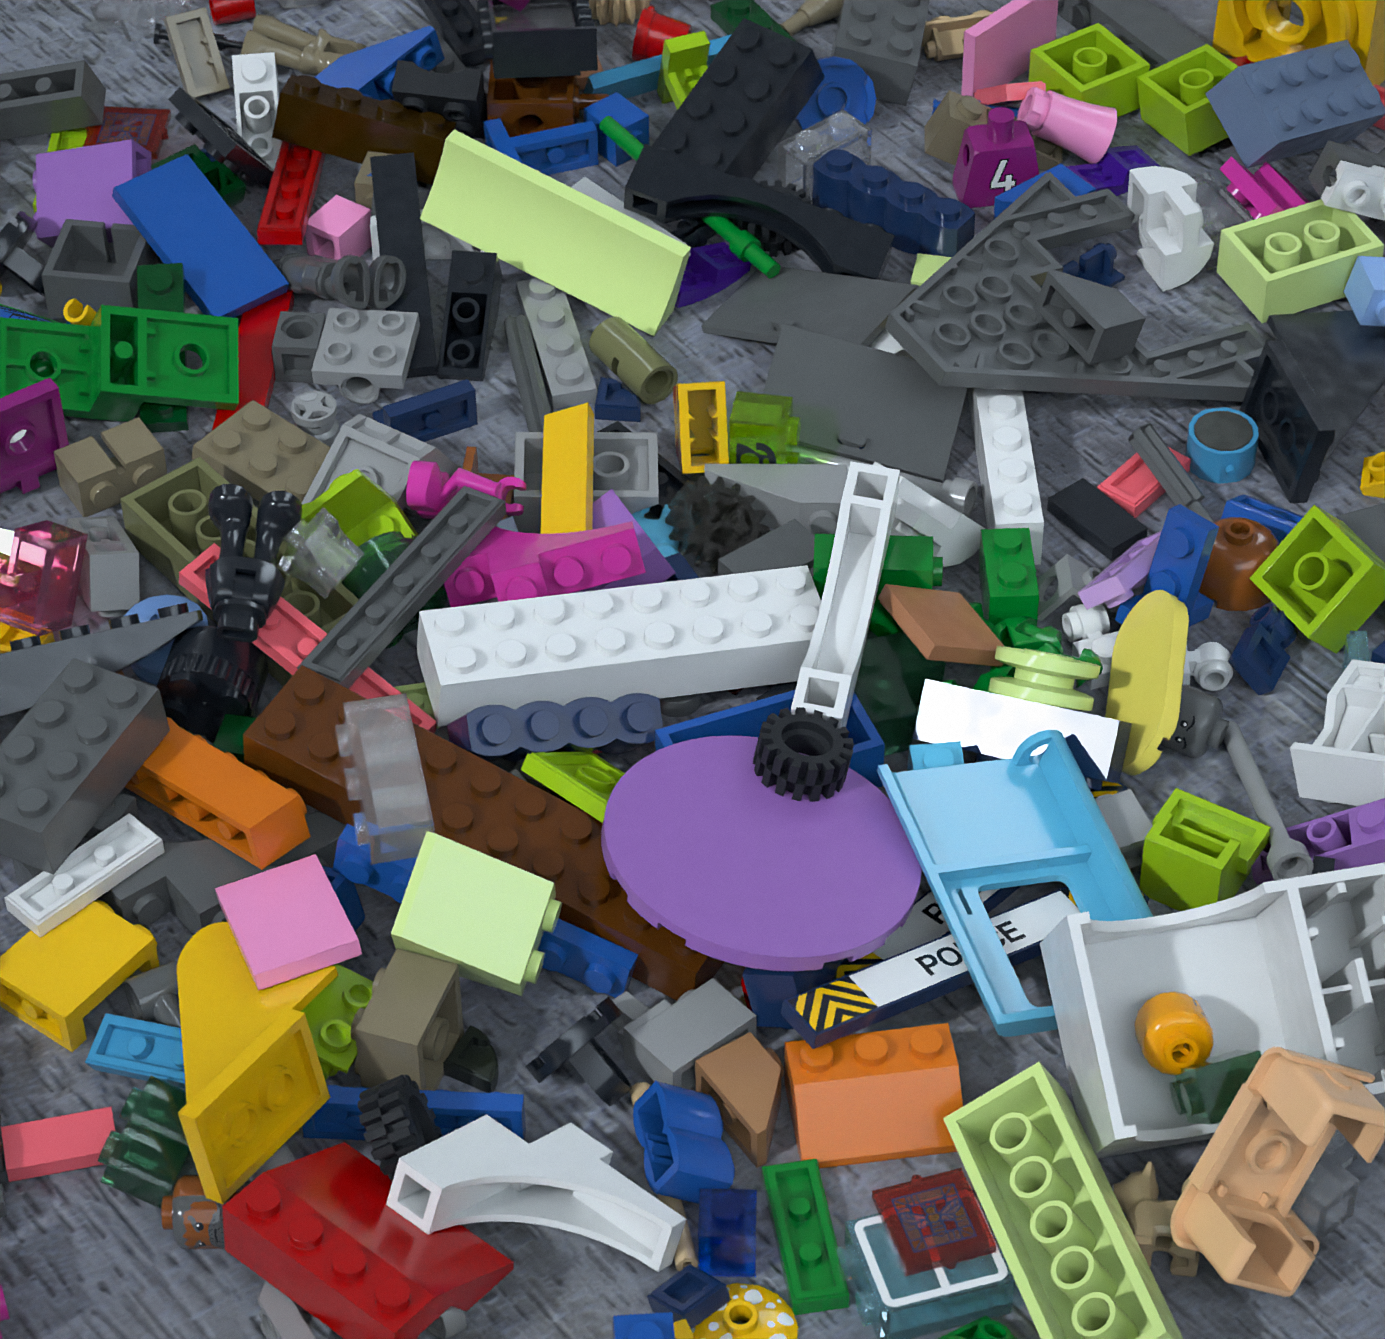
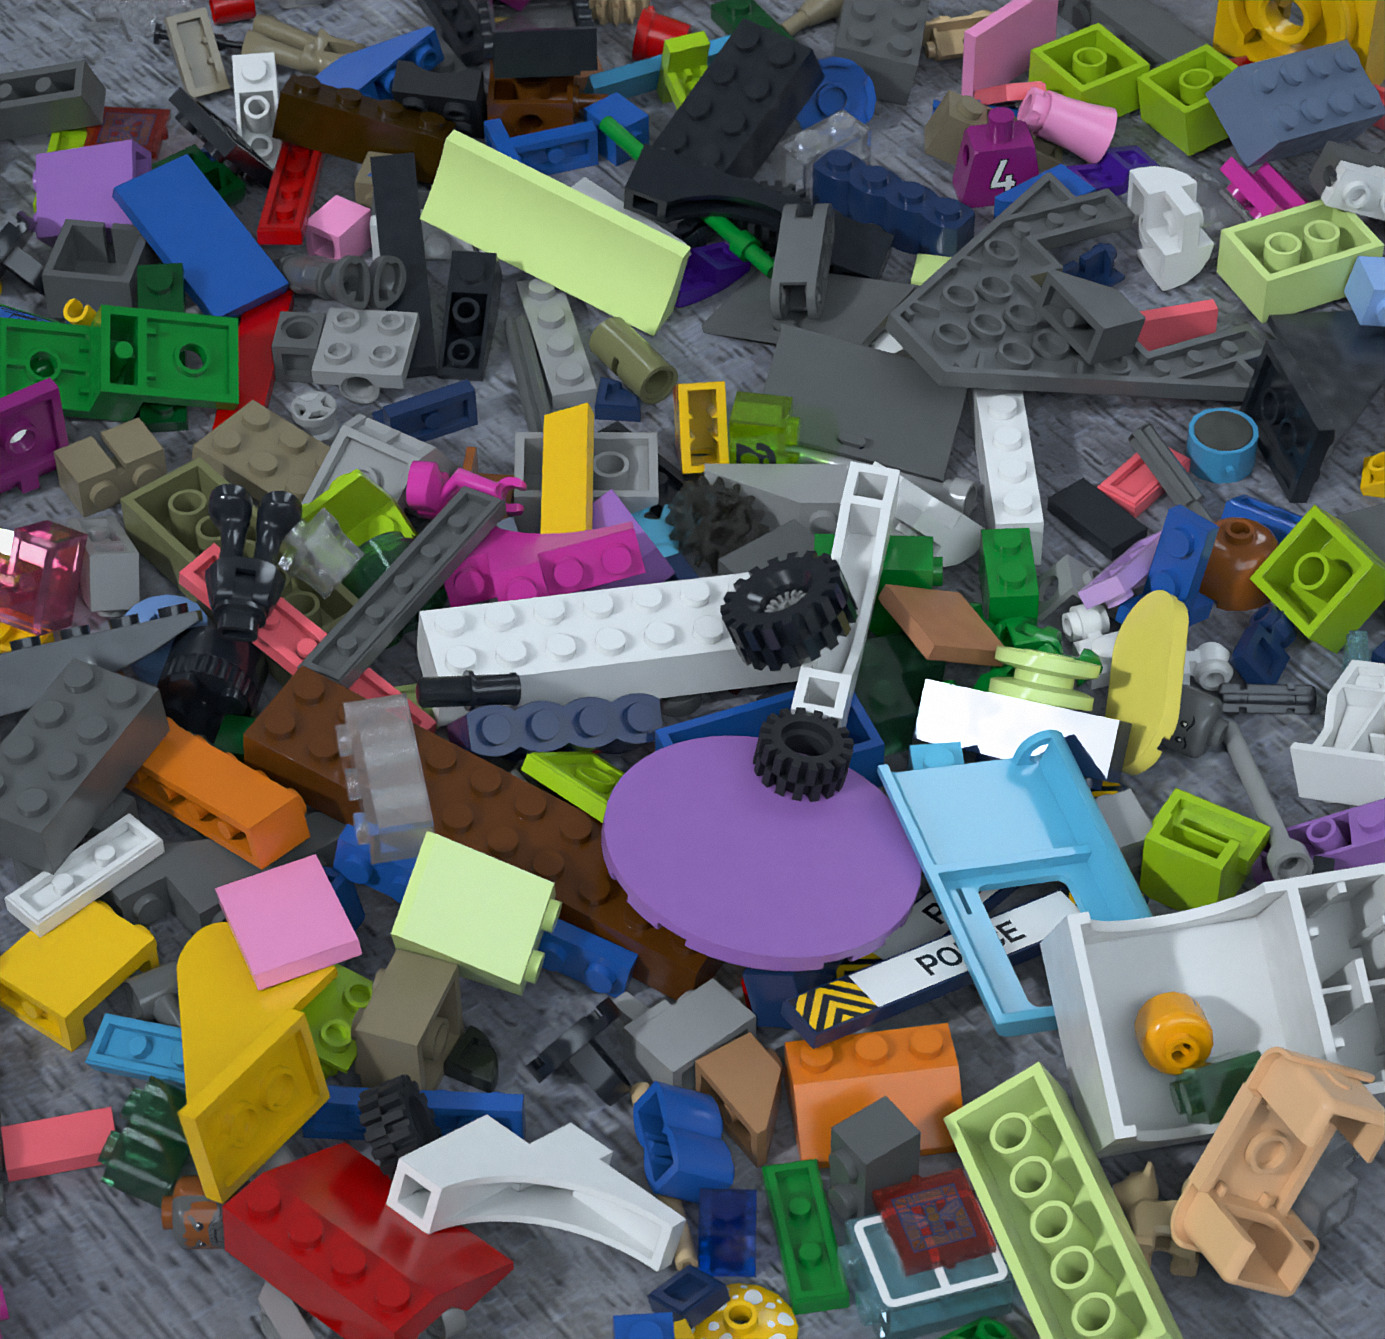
none -> black axle [416,670,521,712]
none -> black bush [720,551,858,671]
none -> dark grey piece [770,203,835,320]
none -> dark grey brick [828,1096,921,1233]
none -> coral tile [1137,299,1218,351]
none -> black axle [1217,683,1317,715]

